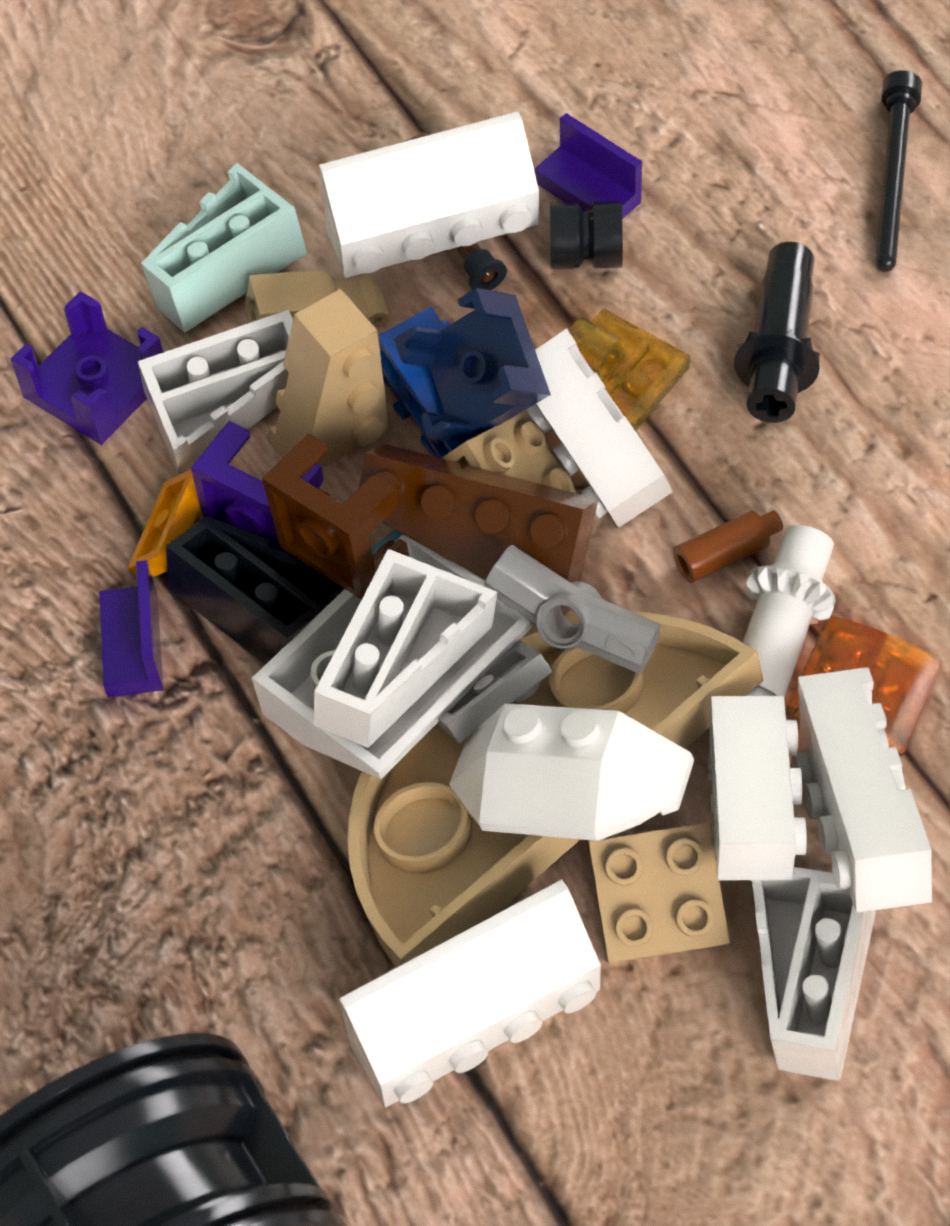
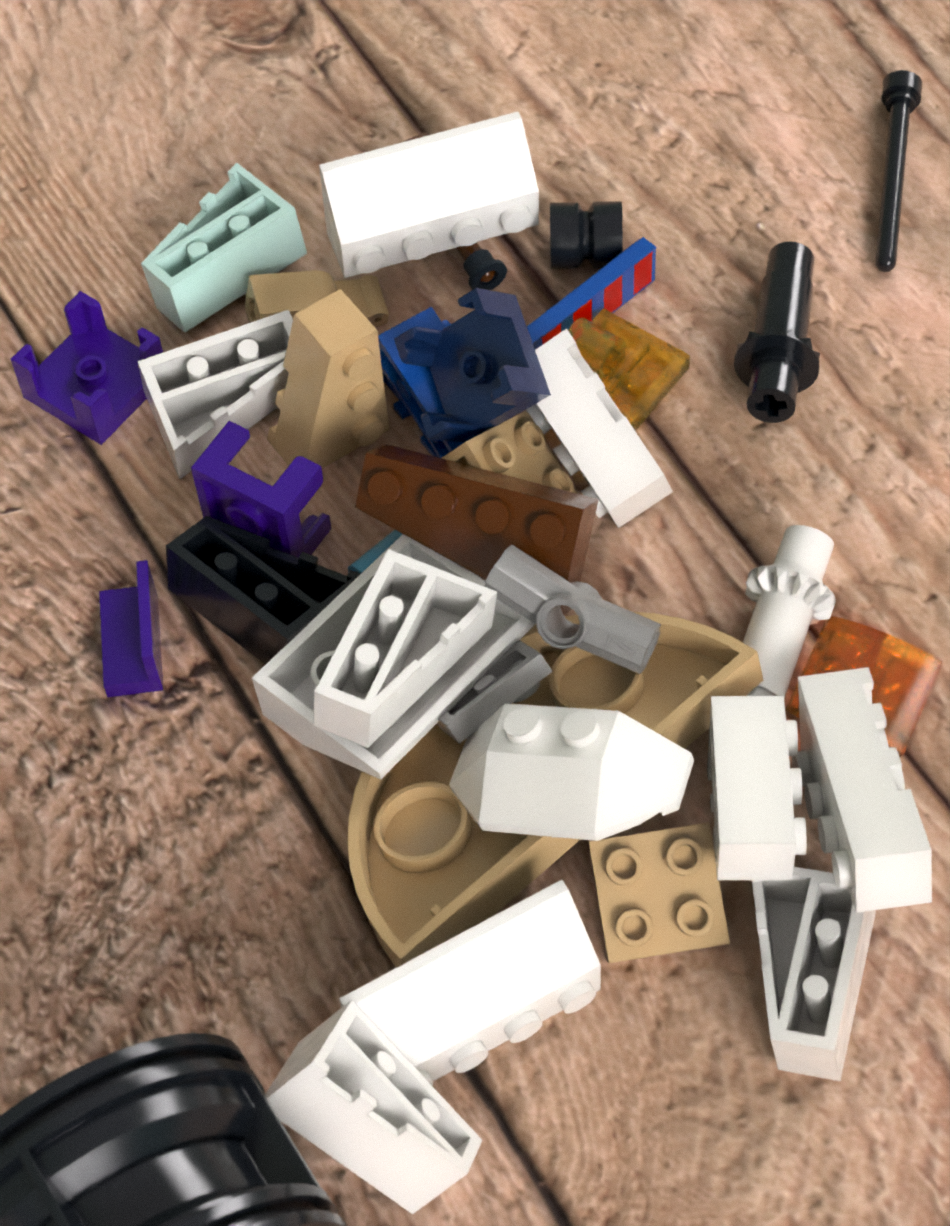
light orange plate [127,470,202,577] -> none
reddish brown panel [262,434,409,600] -> none
dark purple panel [534,113,642,219] -> none
dark orange cylinder [673,510,783,583] -> none
none -> white wedge [265,1000,483,1214]
none -> blue tile [527,237,656,349]

